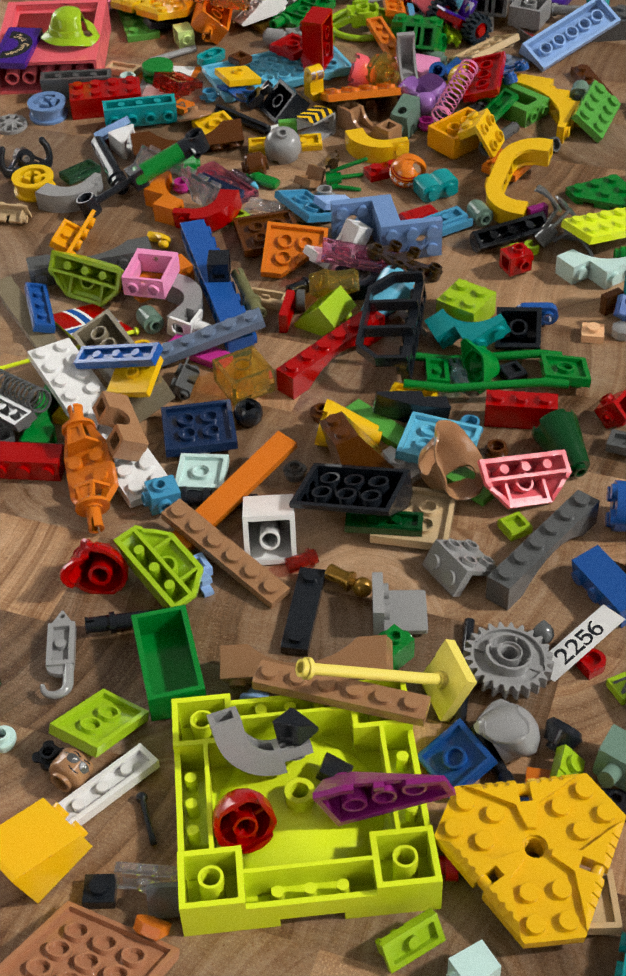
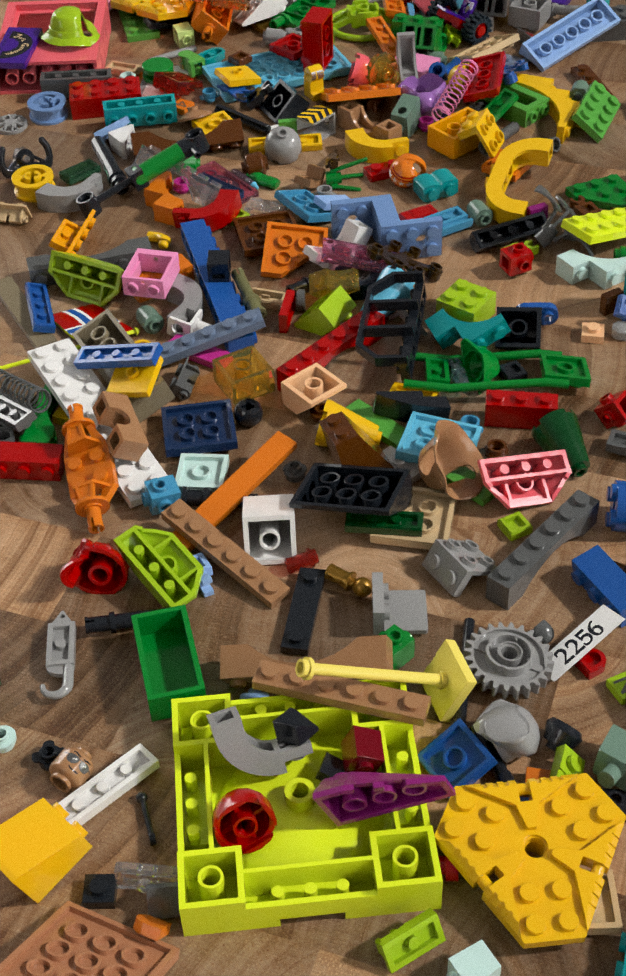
lime plate [48,688,149,758] -> none
none -> bright green leg [178,50,205,78]
none -> light nougat slope [281,362,347,414]
none -> dark red brick [341,725,385,772]
none -> reddish brown plate [569,195,601,216]

